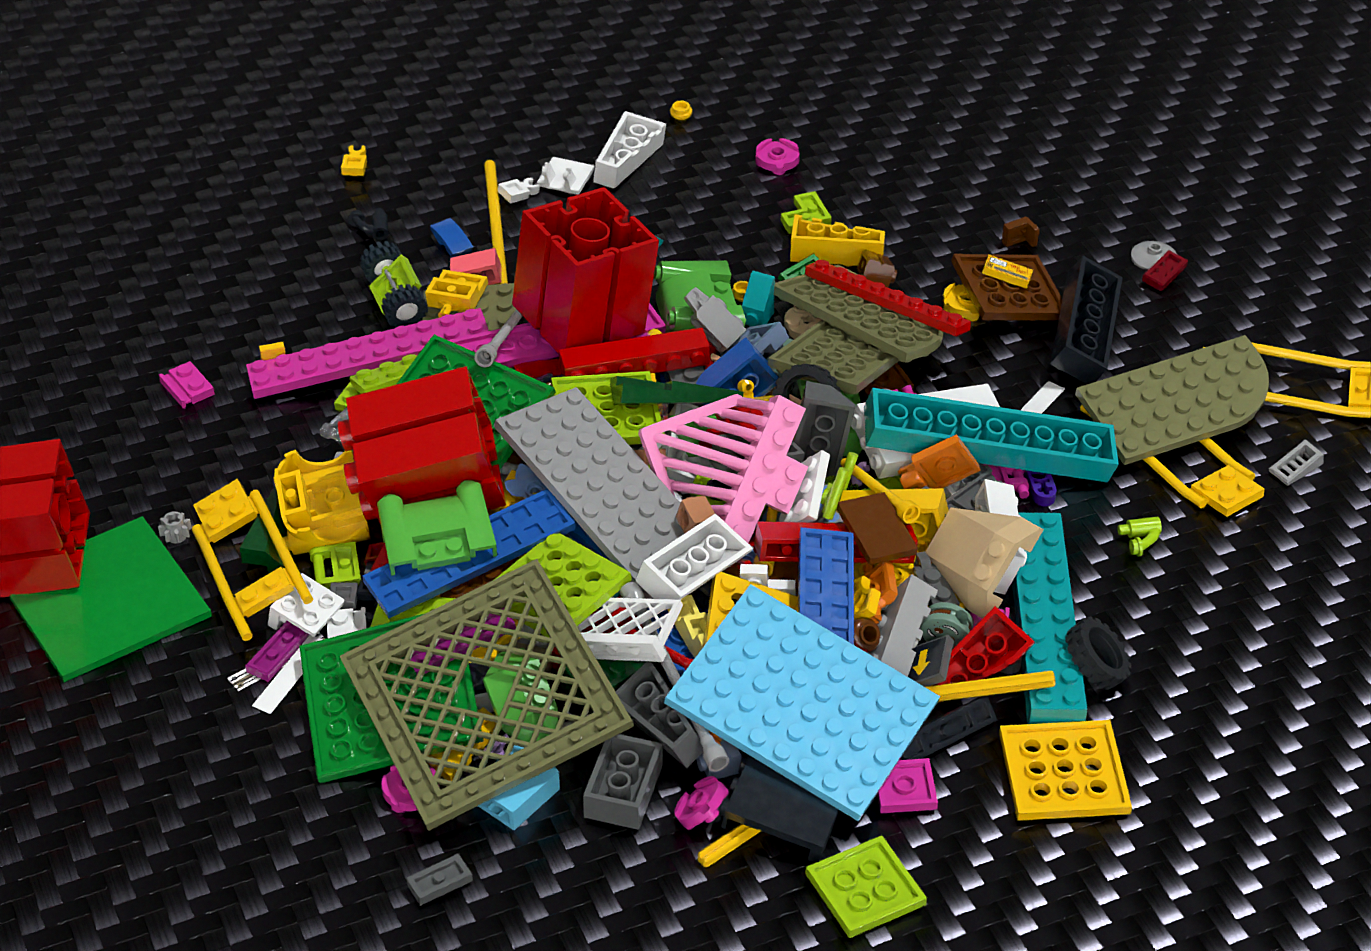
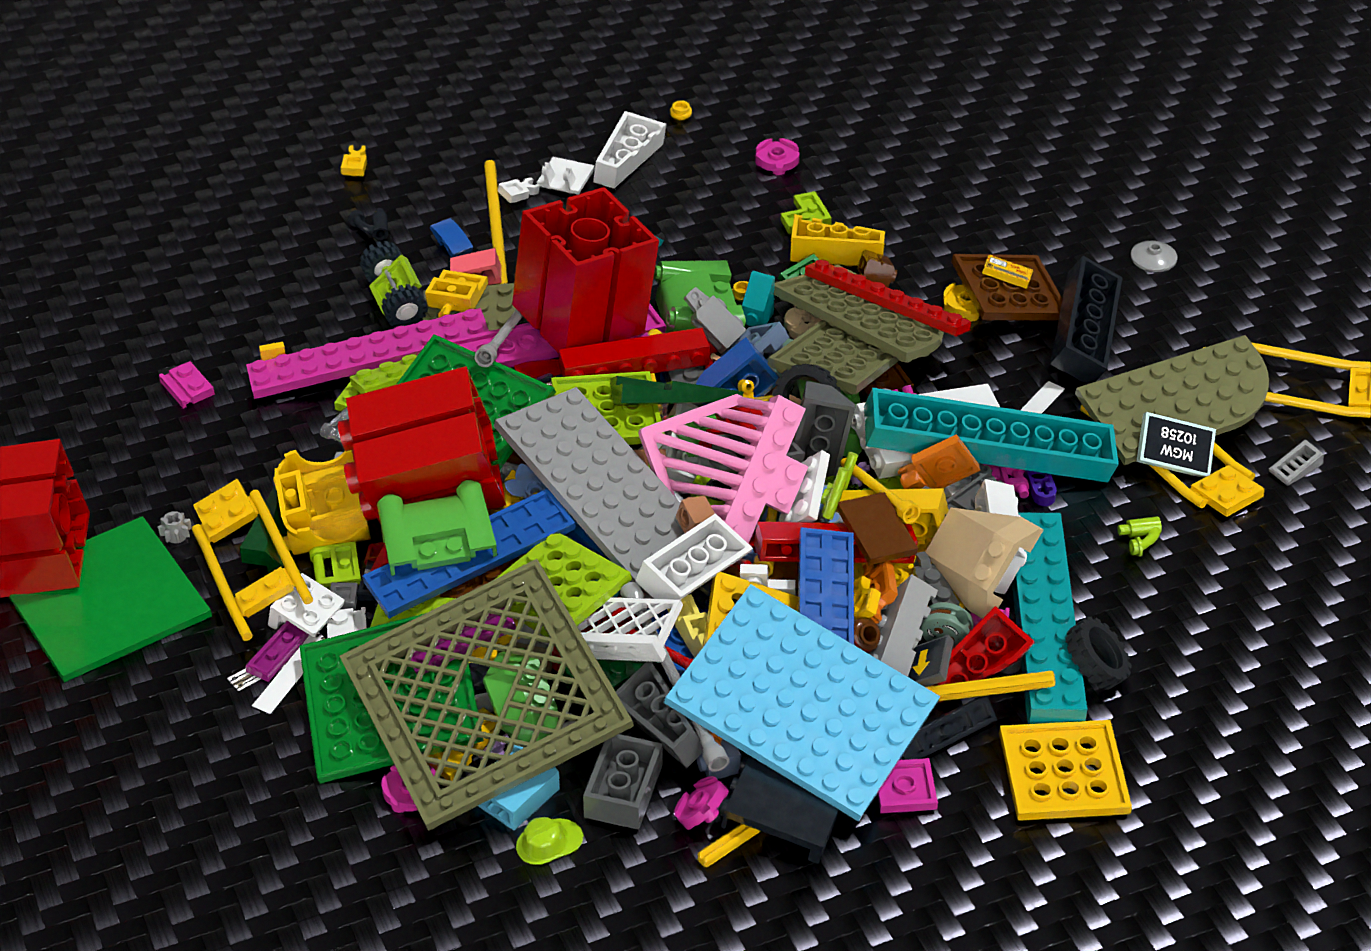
dark grey plate [406,854,472,905] -> none
lime plate [806,836,927,938] -> none
reddish brown bracket [1002,216,1039,247] -> none
dark red plate [1142,250,1188,291] -> none
none -> lime piece [516,817,583,865]
none -> black tile [1136,412,1216,478]

